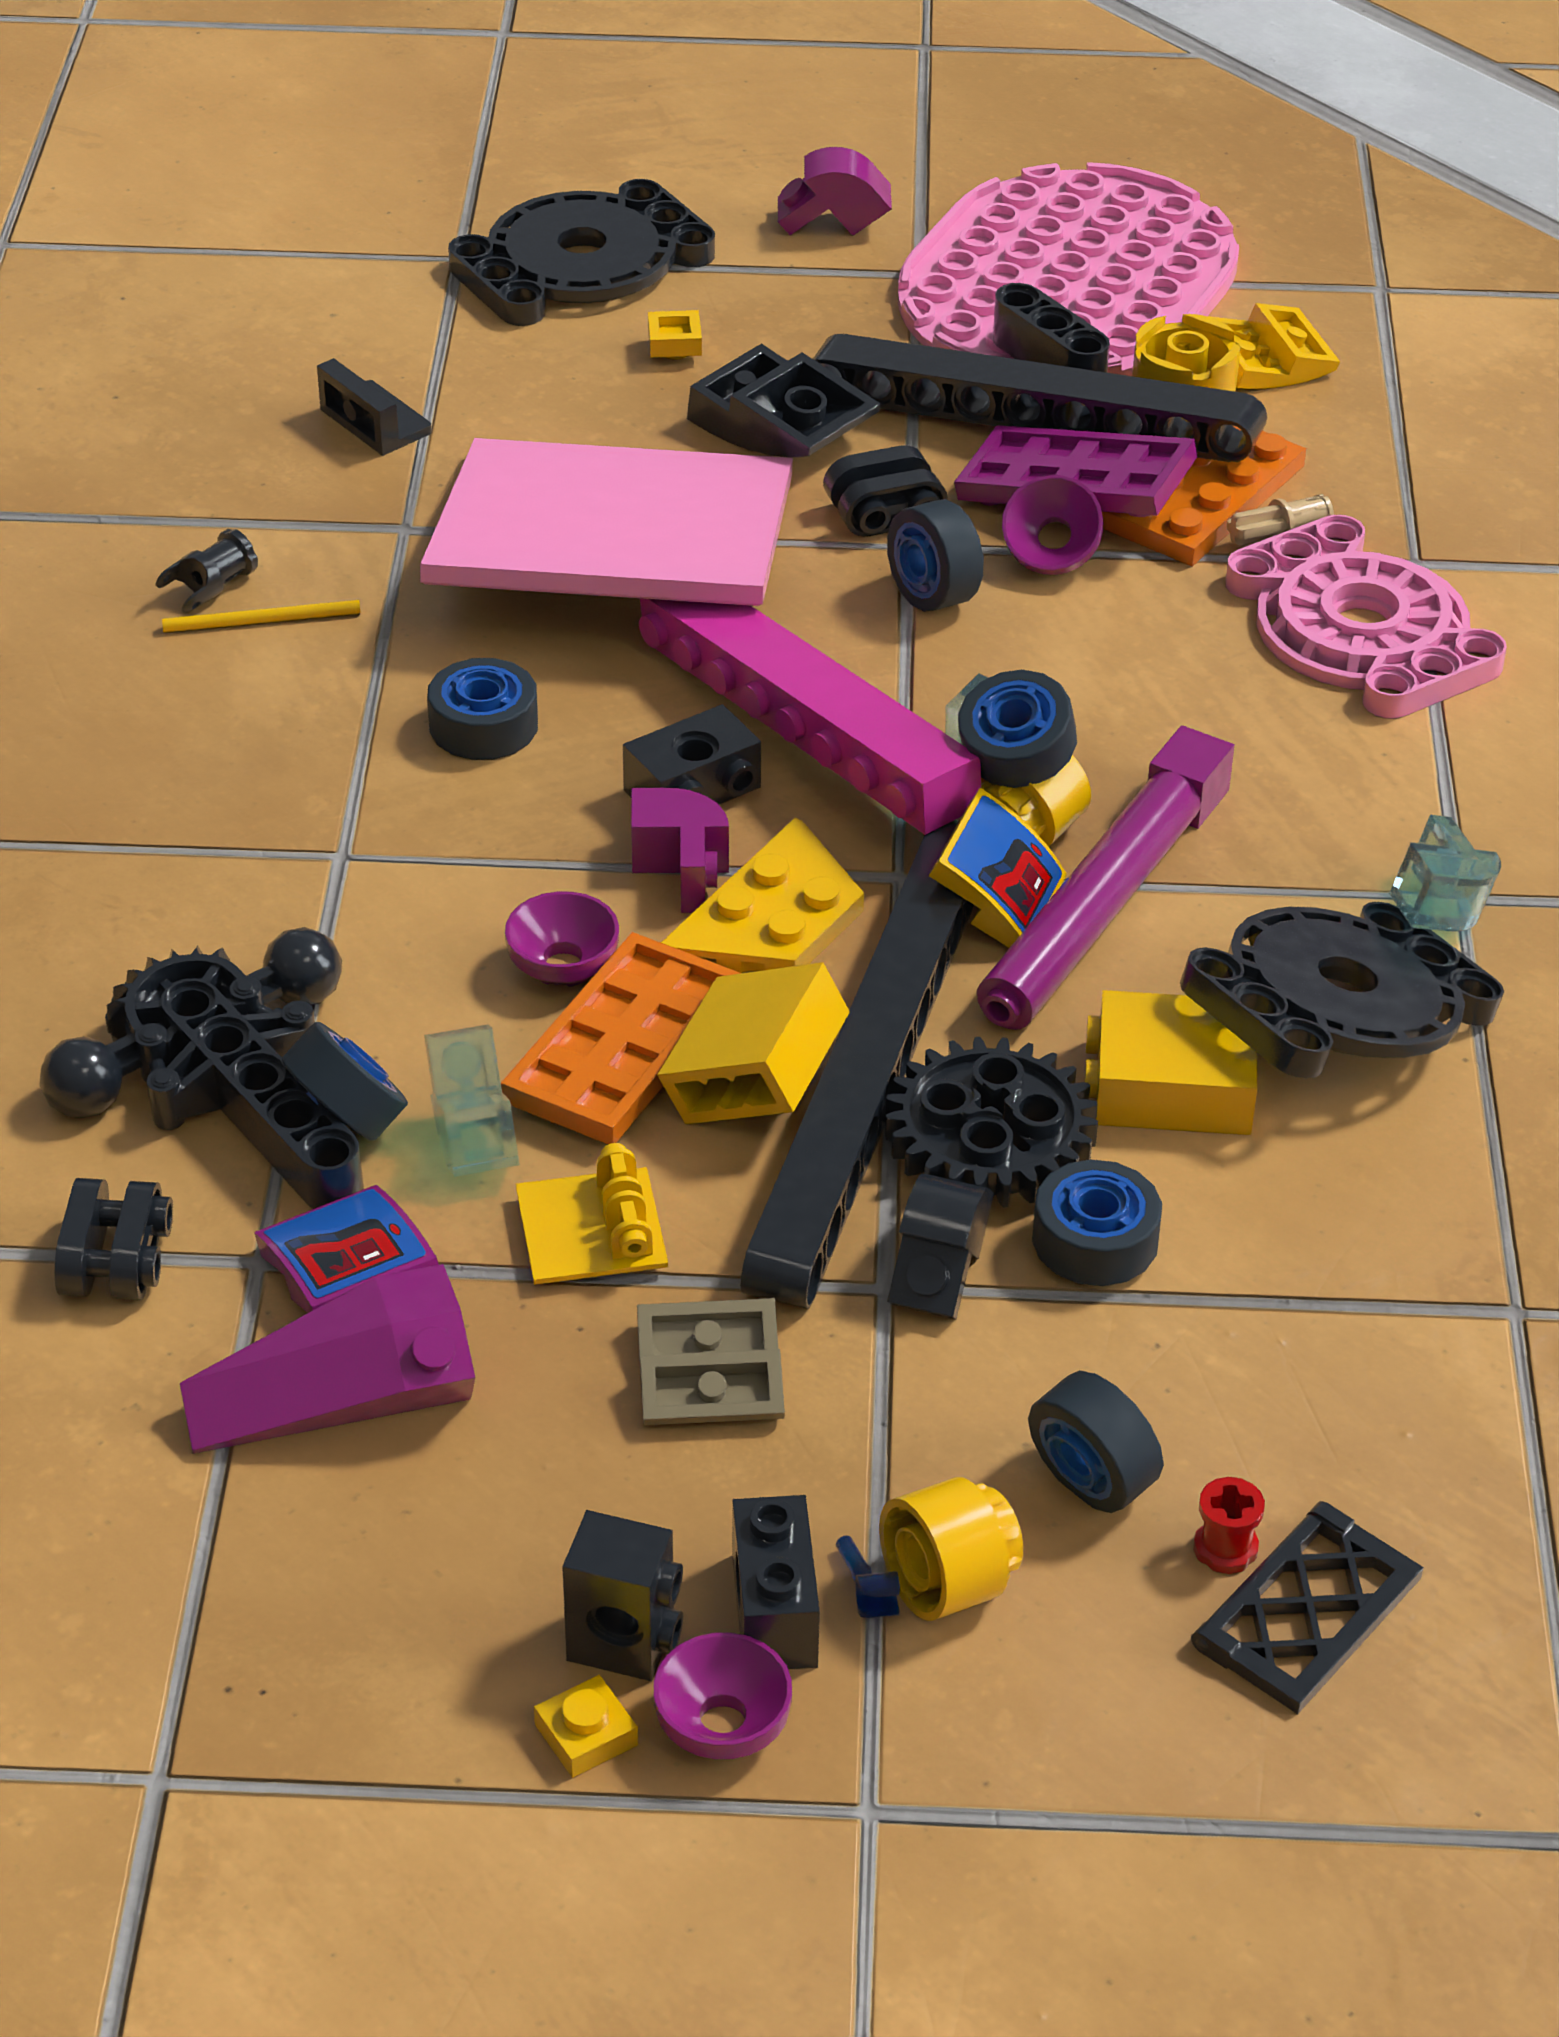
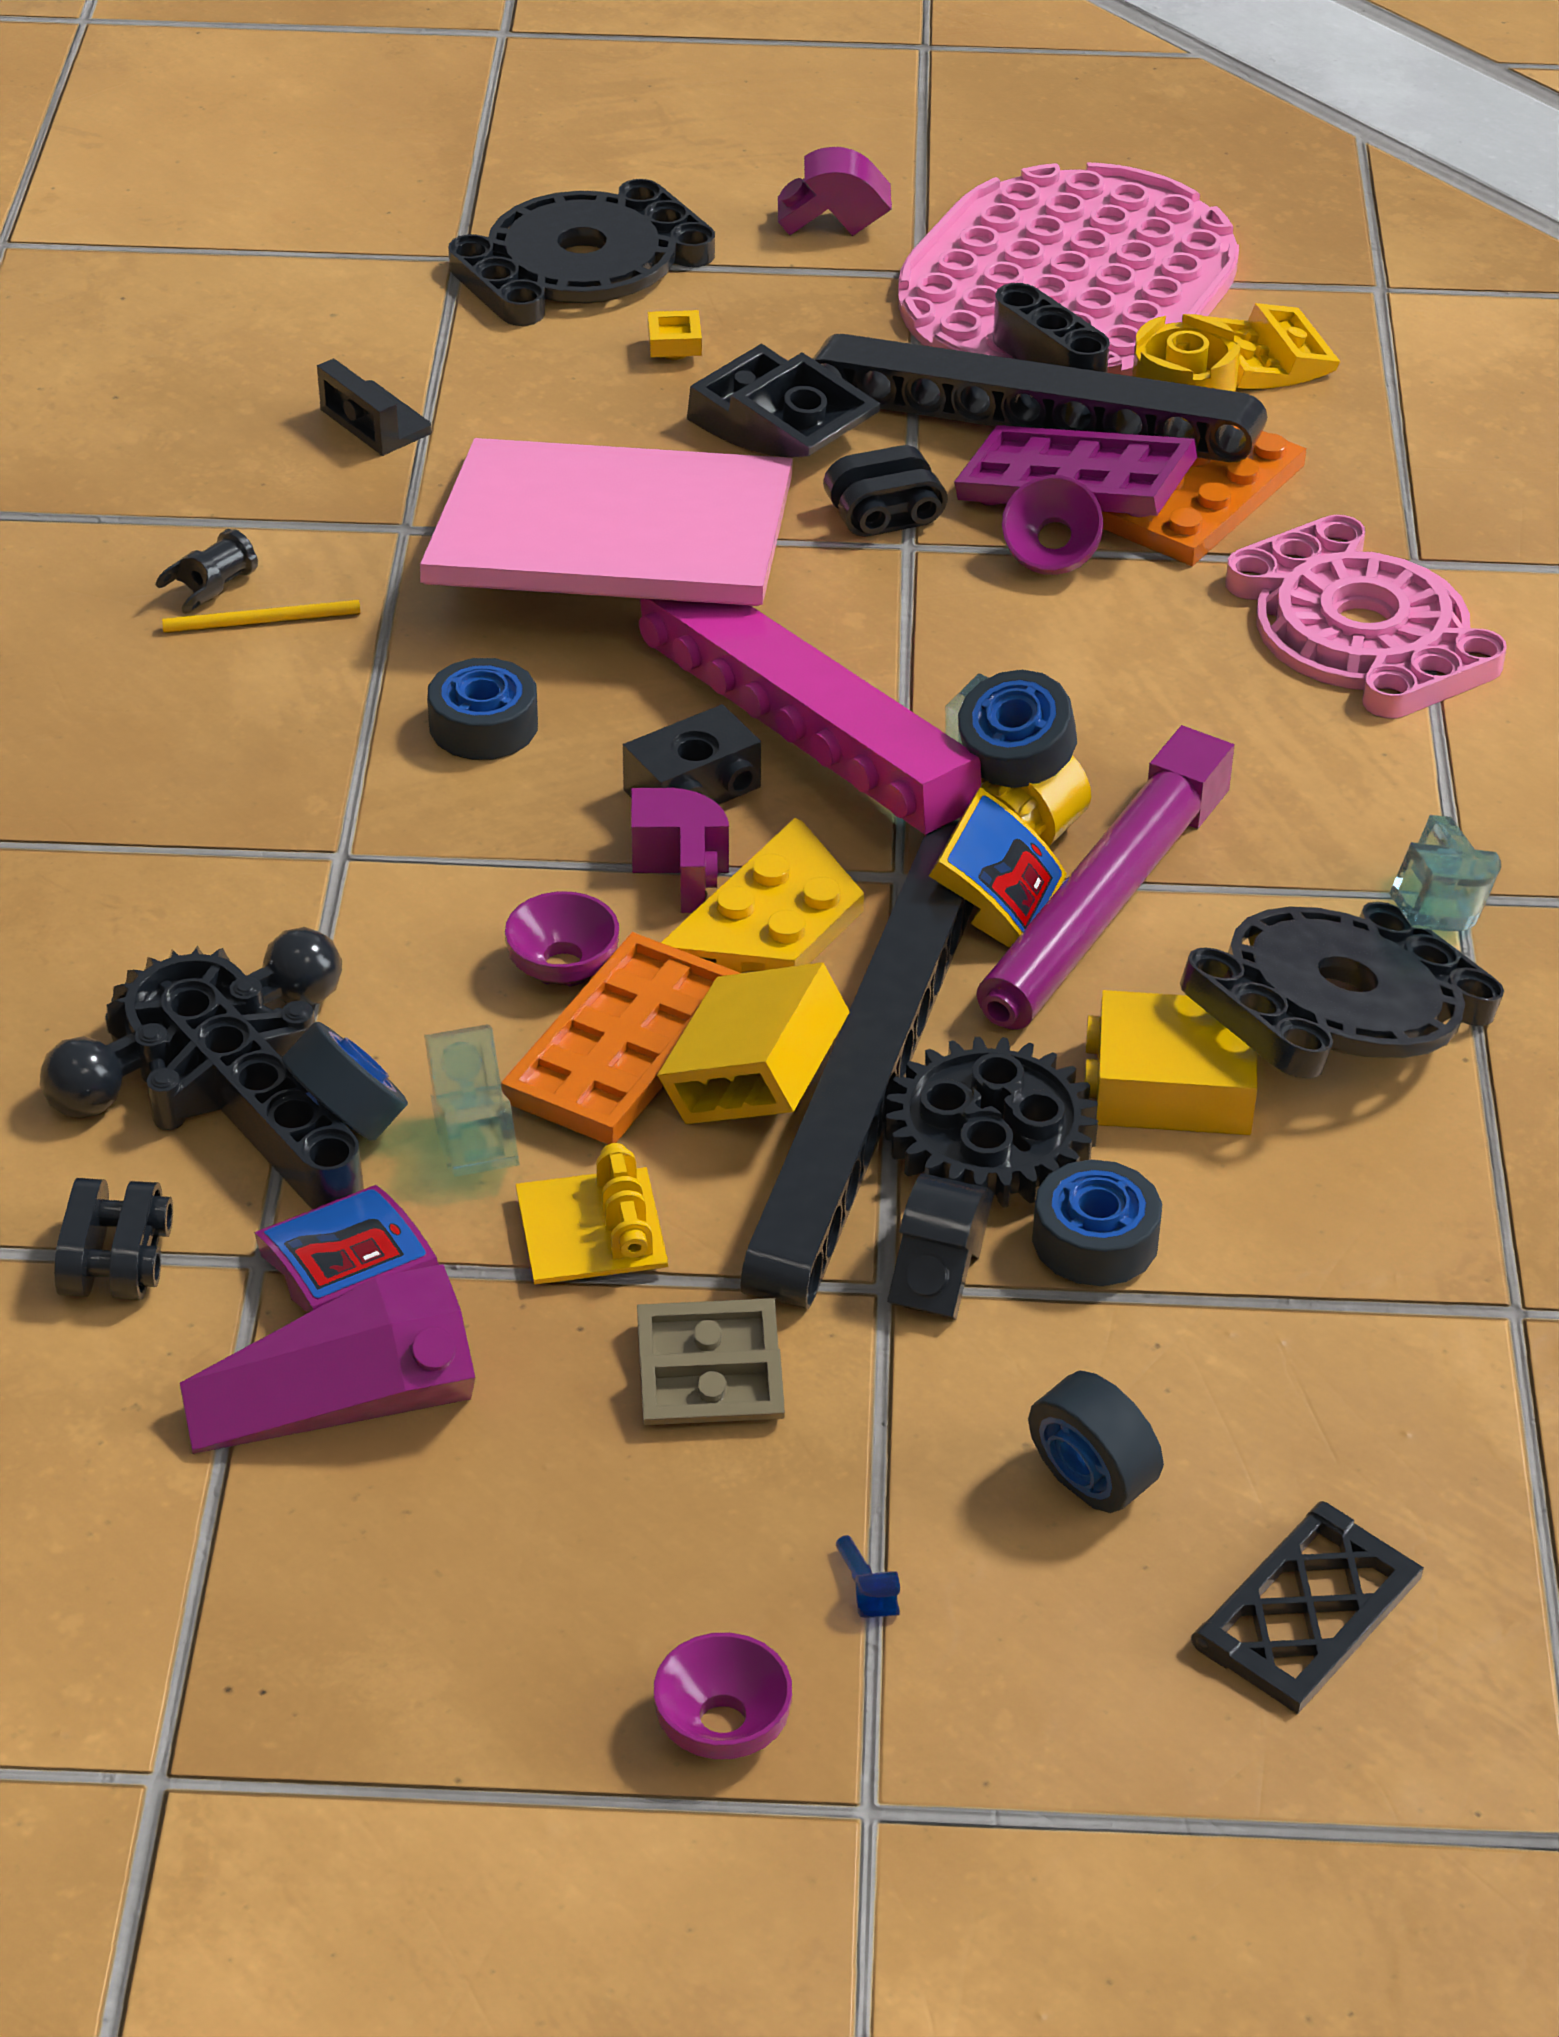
yellow plate [534,1674,638,1778] -> none
black brick [562,1510,684,1682] -> none
black brick [732,1495,820,1669] -> none
yellow piece [879,1477,1023,1621] -> none
black wheel [887,499,984,612] -> none
red bush [1193,1477,1265,1574] -> none
tan axle [1227,494,1334,545] -> none

